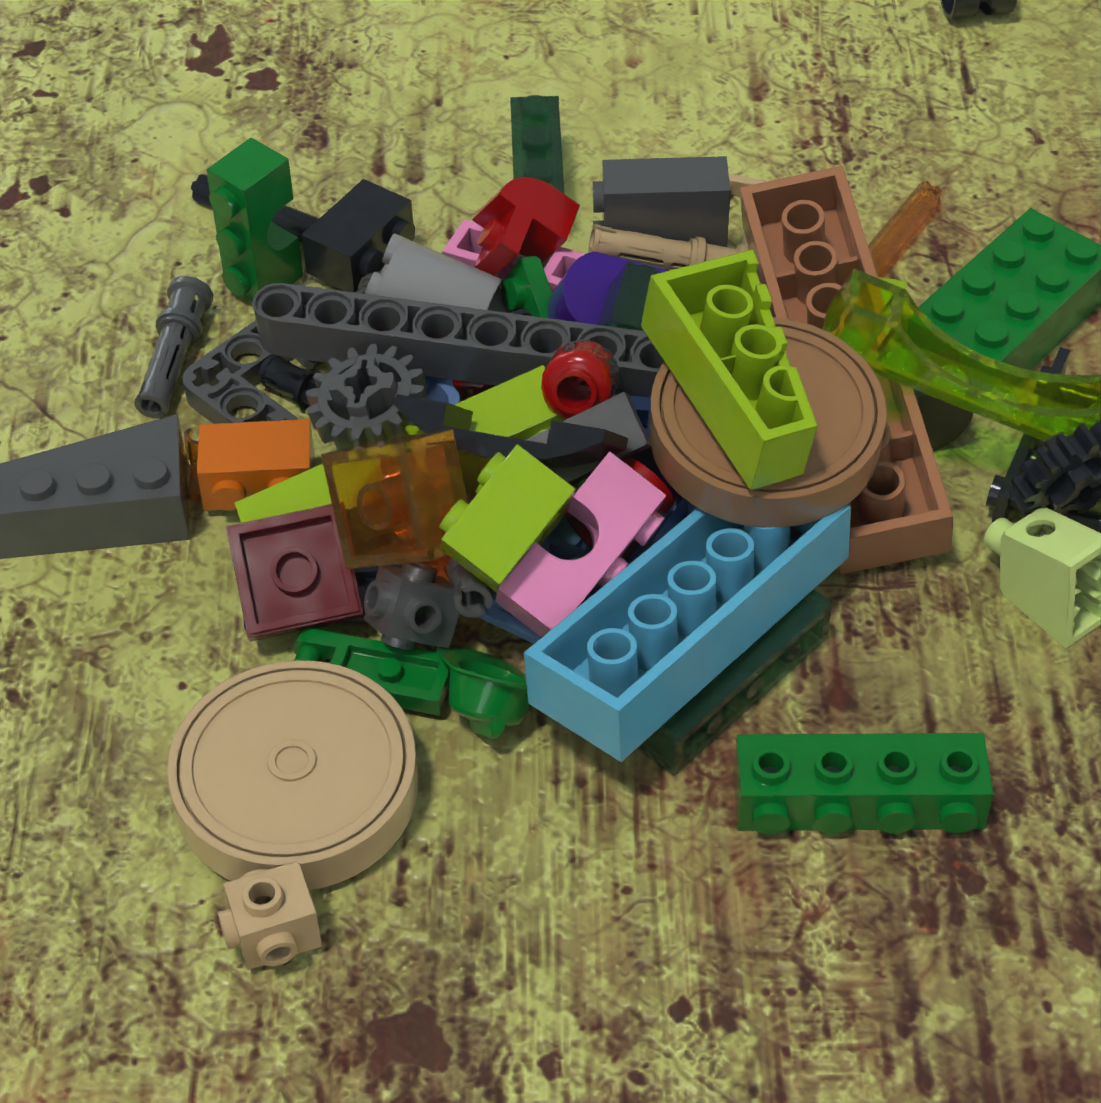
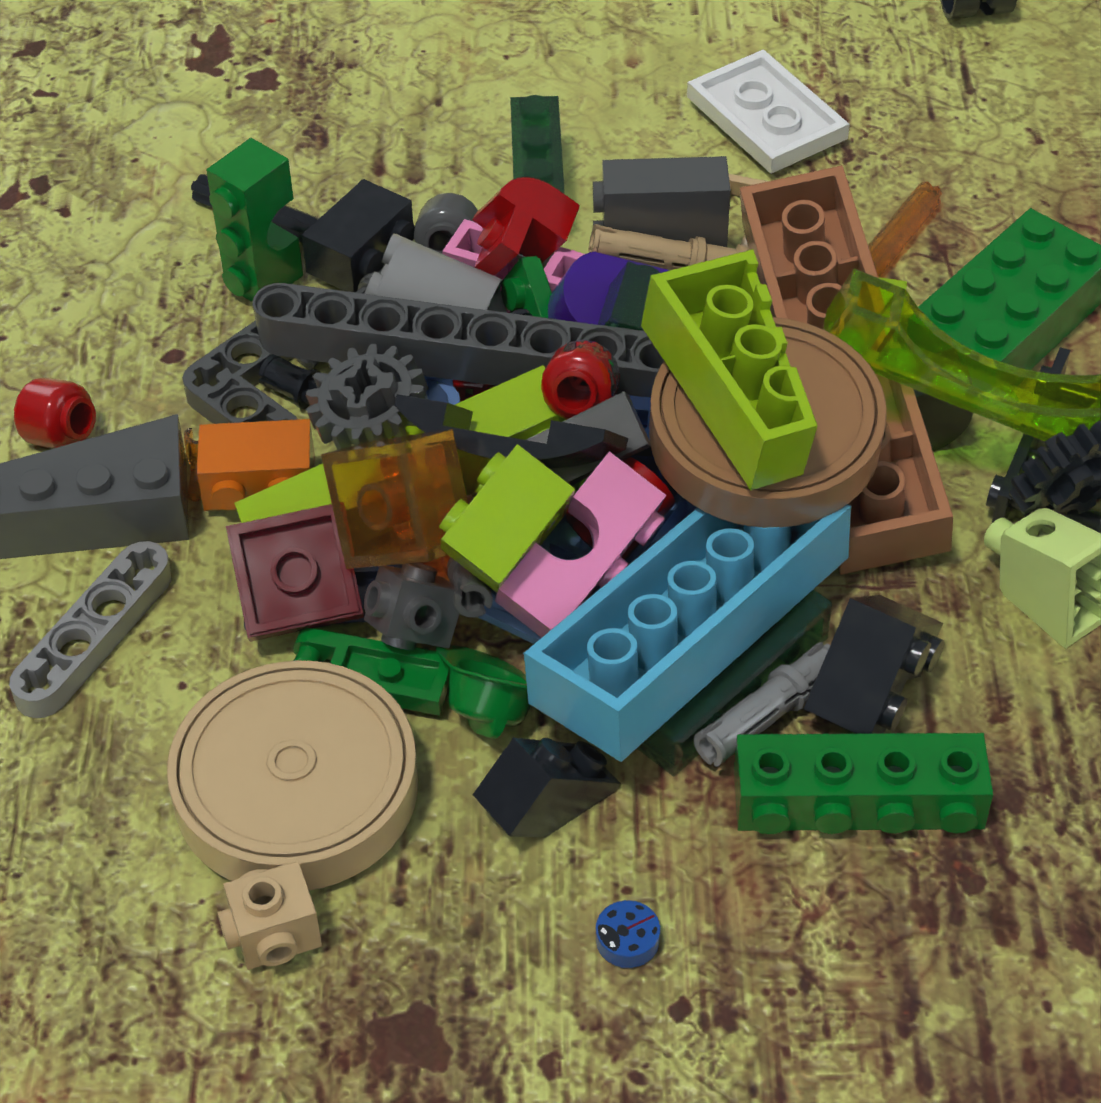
dark grey pin [134,276,214,418] -> none
none -> light grey beam [9,541,172,718]
none -> red head [14,377,96,449]
none -> dark grey head [413,193,478,253]
none -> black slope [472,737,621,838]
none -> blue tile [596,900,660,968]
none -> white plate [687,49,849,174]
none -> light grey pin [694,642,830,766]
none -> black brick [804,595,944,734]

